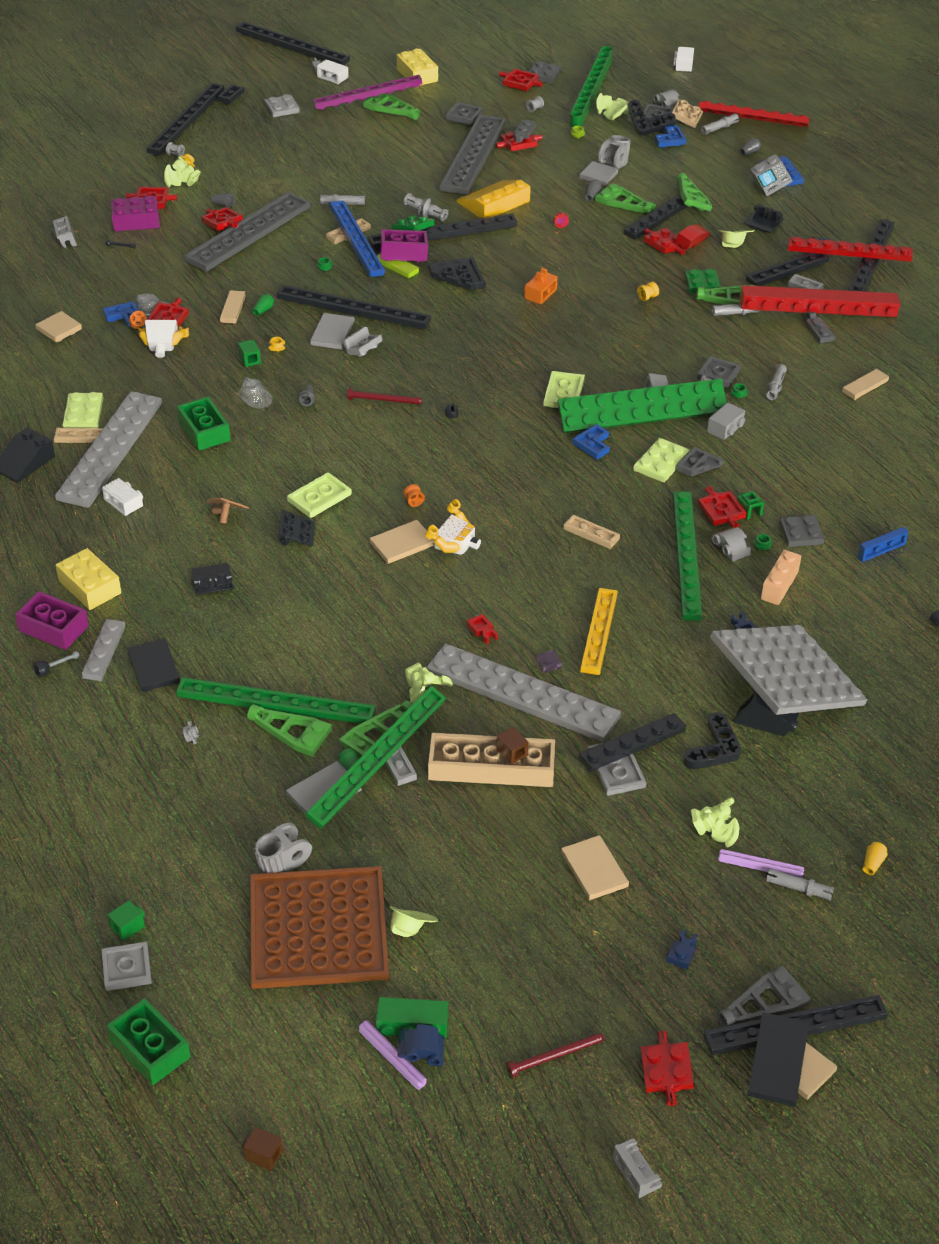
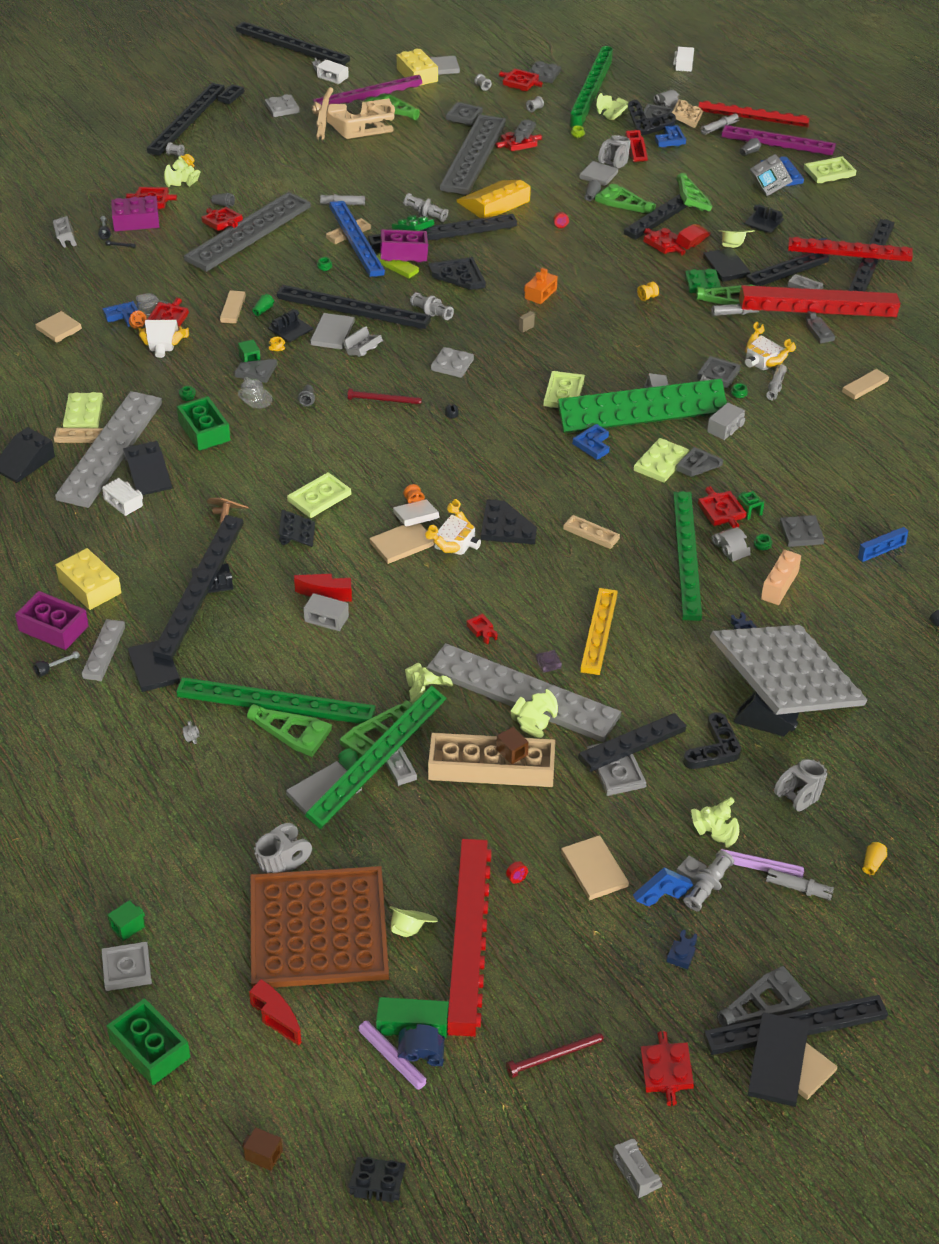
none -> black hinge [98,216,111,239]
none -> black slope [123,441,172,495]
none -> black plate [153,515,244,661]
none -> green plate [179,386,196,401]
none -> dark grey wing [235,359,277,383]
none -> red slope [249,979,302,1046]
none -> black hinge [268,309,313,342]
none -> red slope [294,573,352,602]
none -> light grey brick [304,593,349,632]
none -> tan piece [312,87,395,140]
none -> black hinge [349,1157,406,1203]
none -> white tile [393,499,439,526]
none -> light grey piece [410,292,454,320]
none -> light grey tile [430,56,460,75]
none -> light grey plate [431,347,474,378]
none -> red brick [448,839,492,1037]
none -> light grey bush [474,74,492,91]
none -> black plate [481,499,537,545]
none -> red tile [506,861,528,884]
none -> yellowish green animal [511,689,558,738]
none -> dark tan tile [519,311,535,333]
none -> red slope [625,130,648,162]
none -> blue plate [633,867,694,907]
none -> light grey plate [676,855,707,884]
none -> light grey piece [683,850,734,911]
none -> black tile [703,247,750,282]
none -> magenta plate [721,125,836,155]
none -> torso [745,322,796,370]
none -> light grey piece [774,759,827,811]
none -> yellowish green plate [804,156,856,183]

